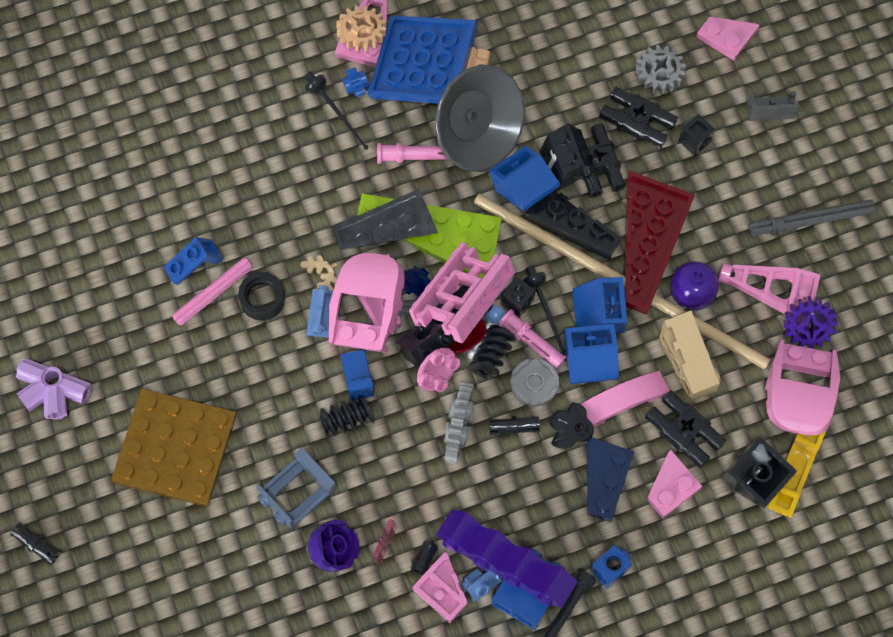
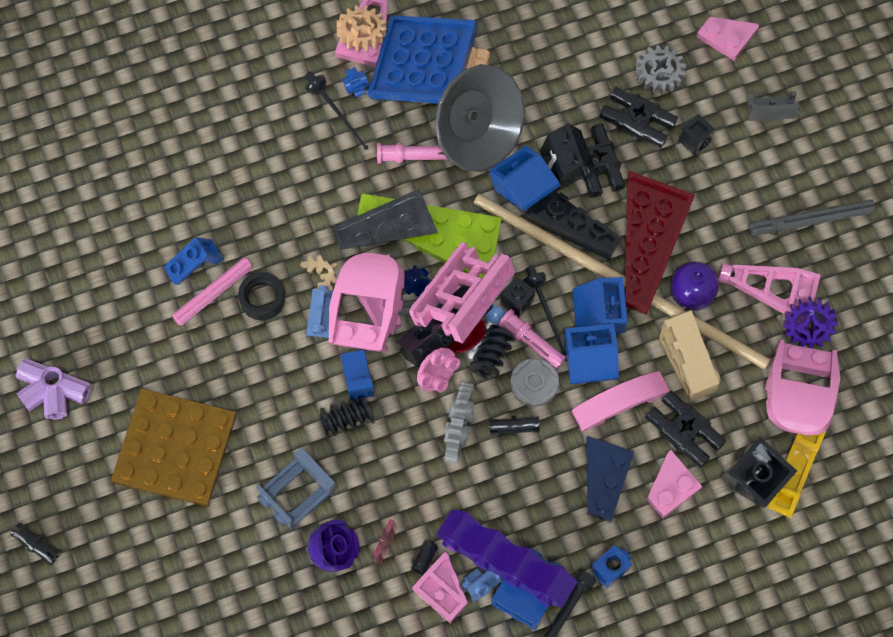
black plate [549,402,594,449] -> none

